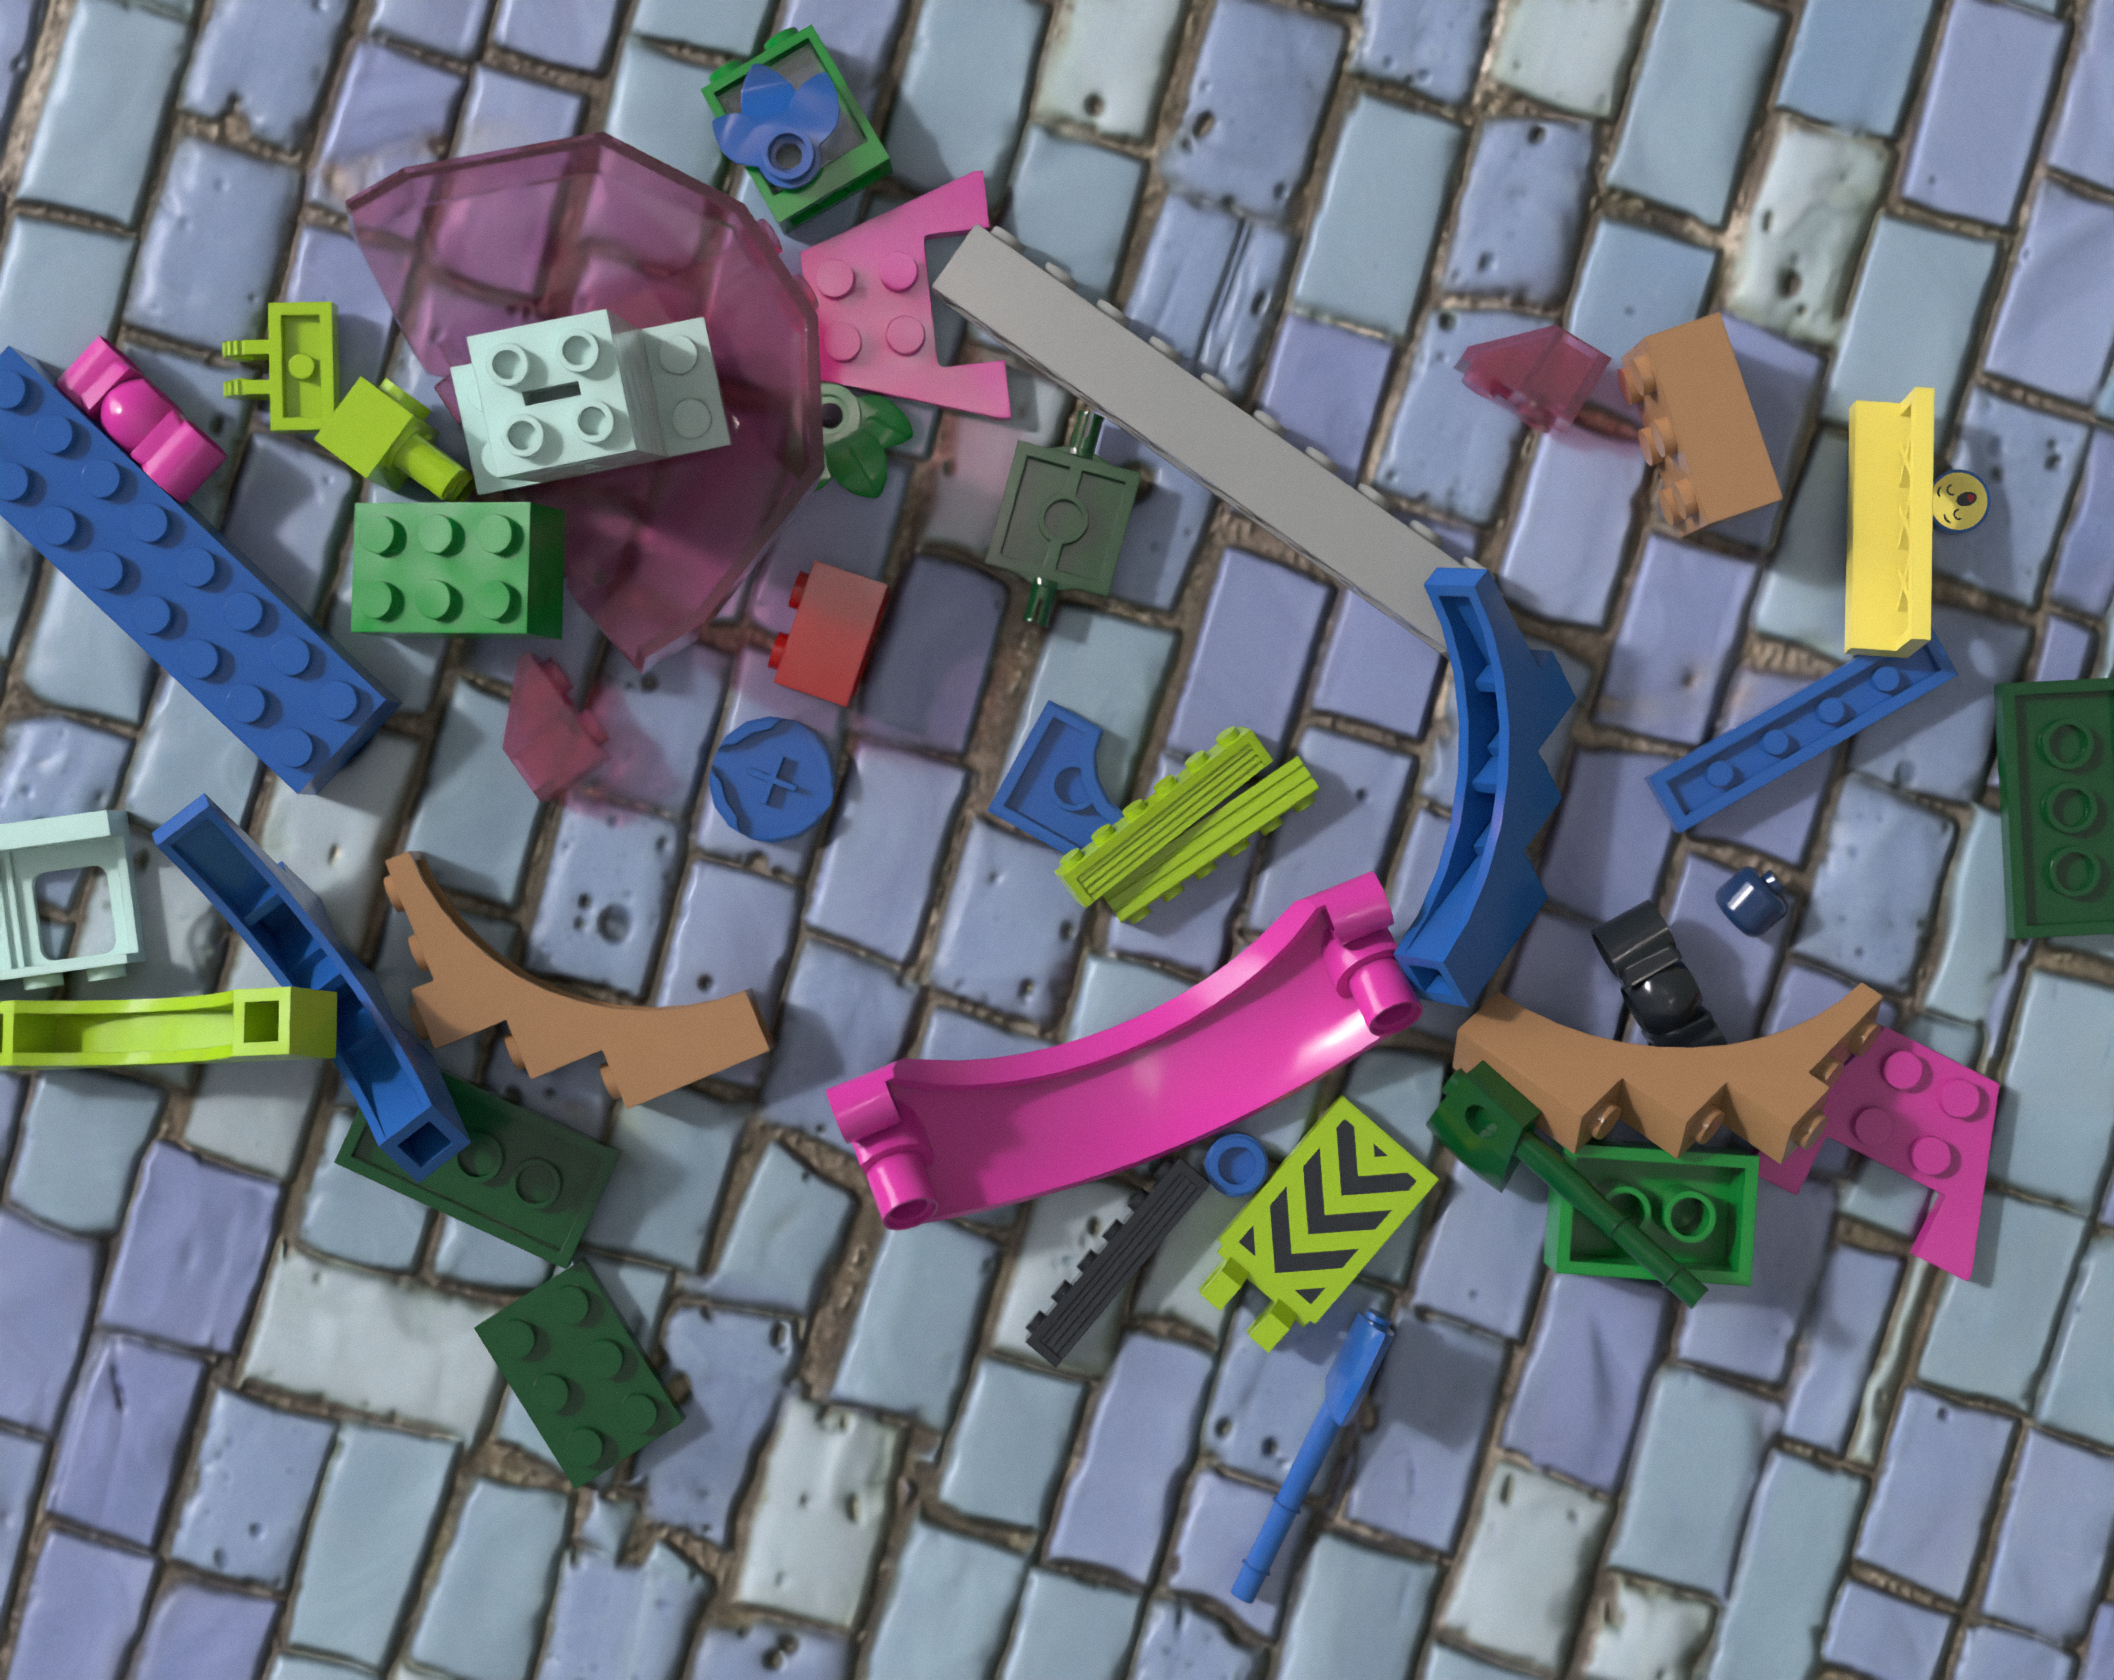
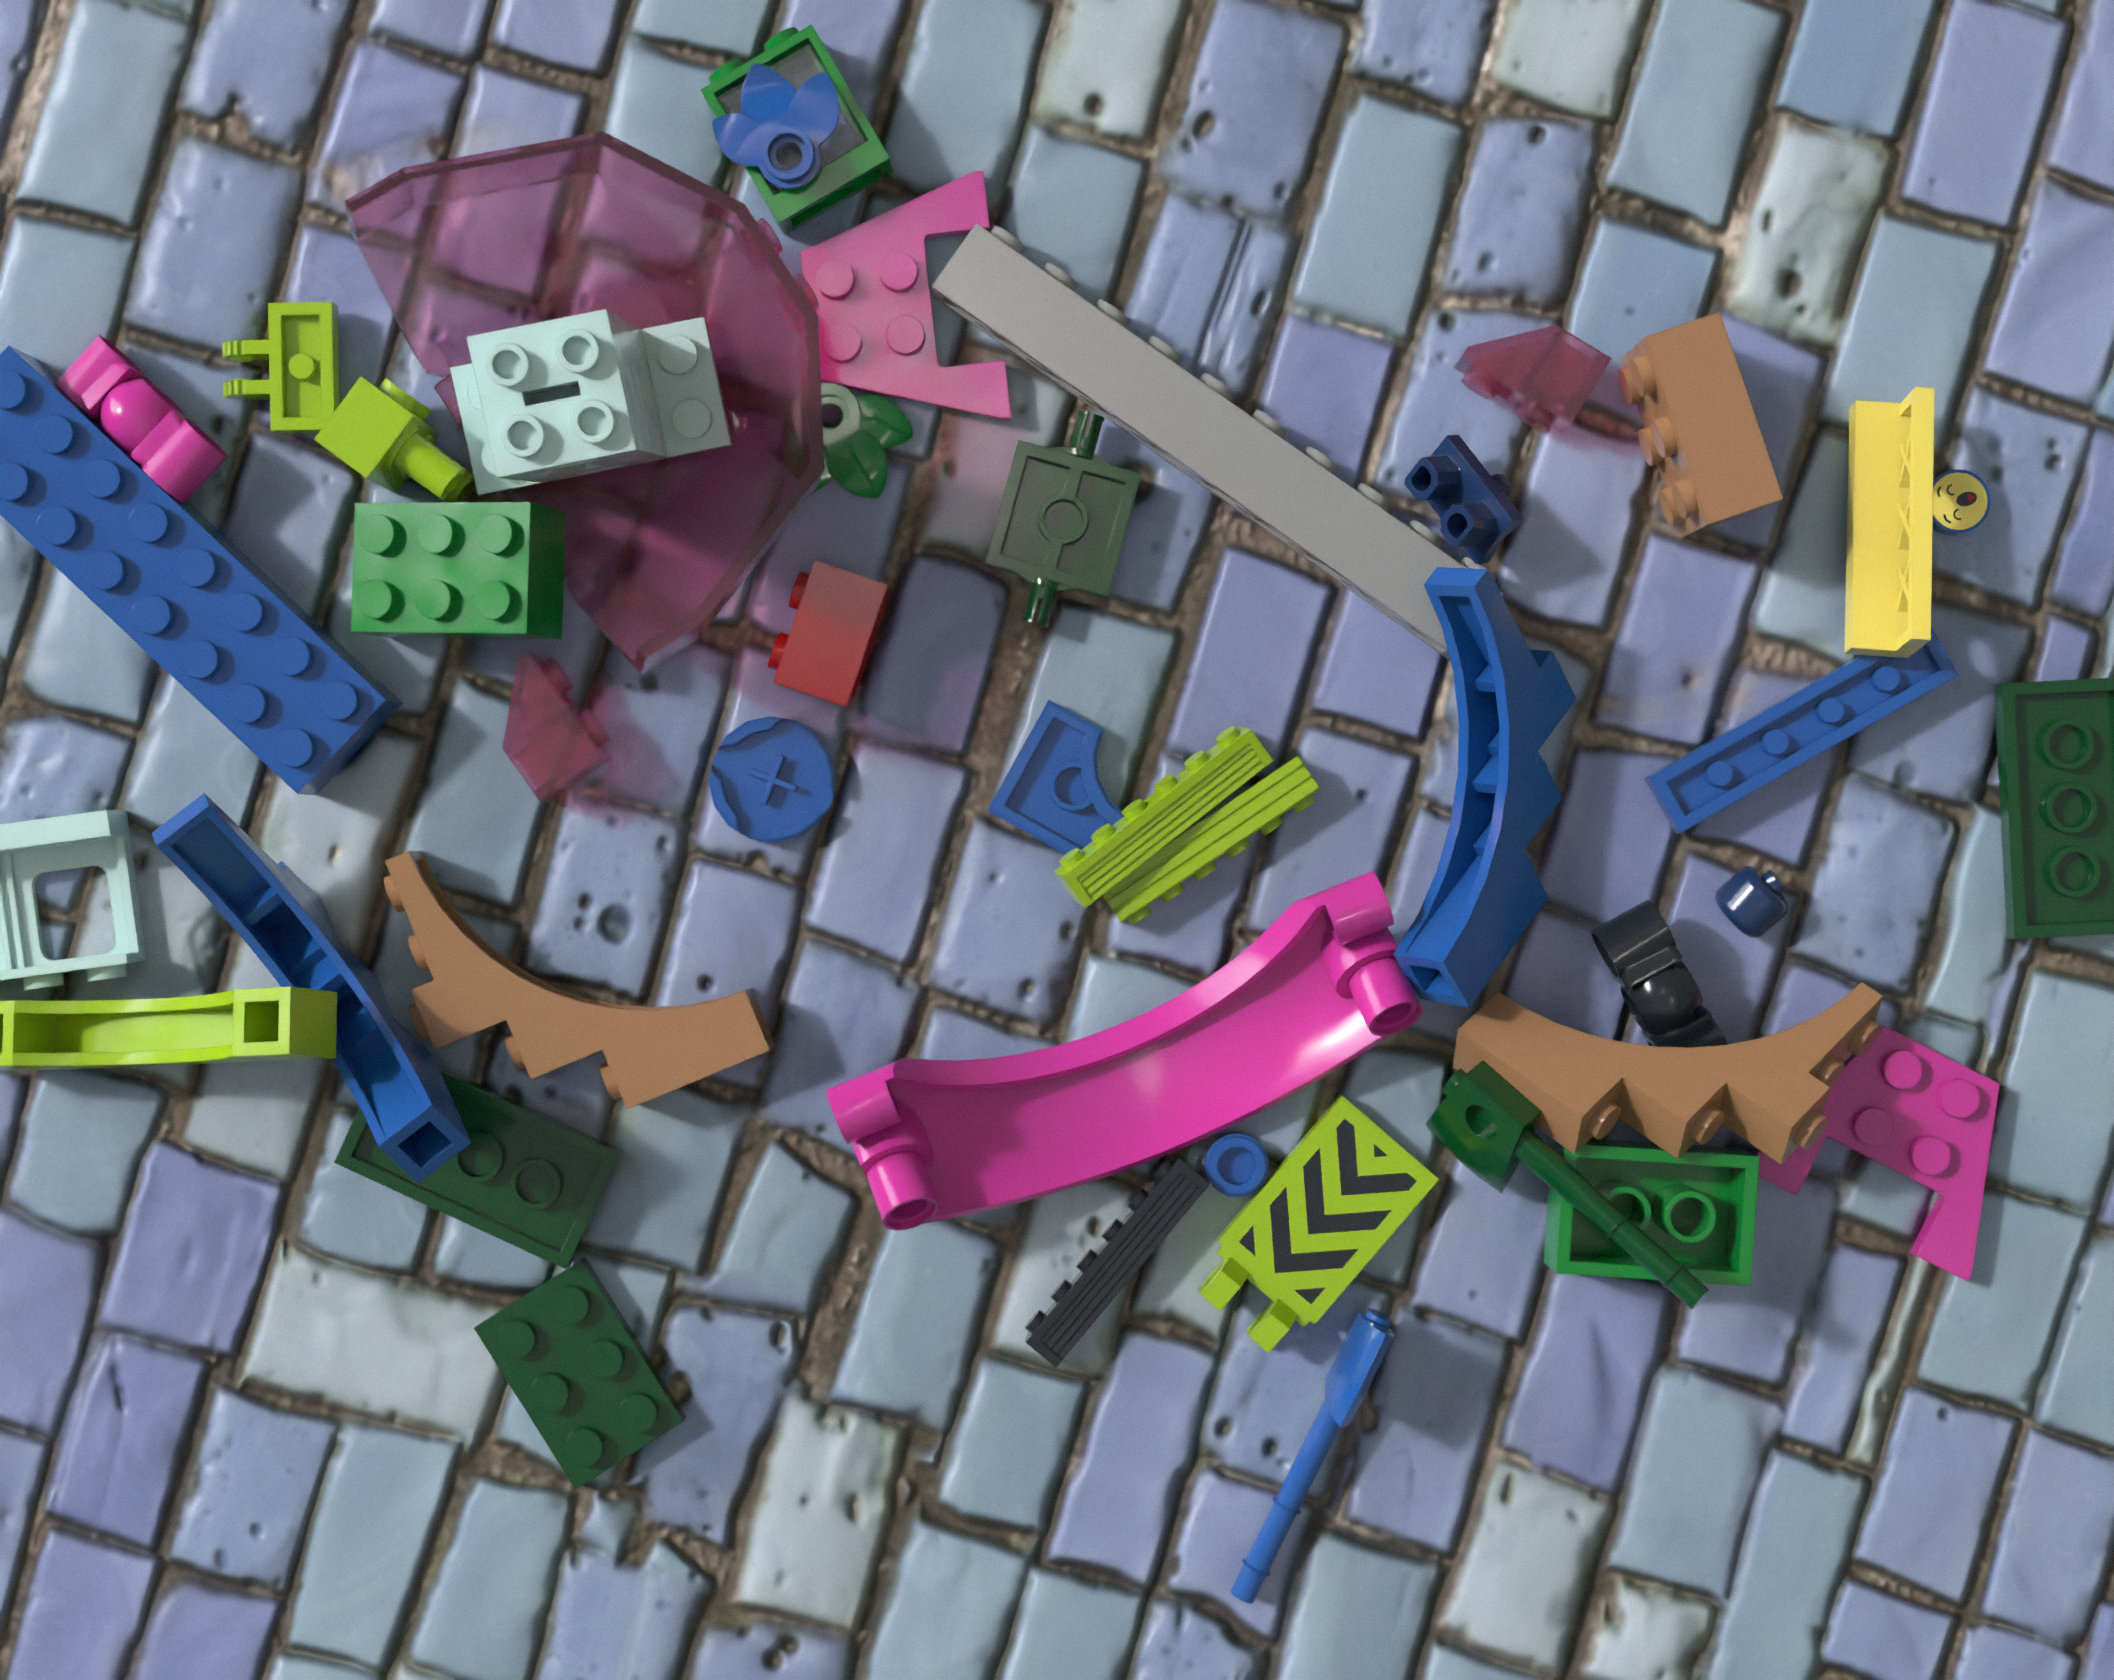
none -> dark blue hips [1404,435,1524,564]

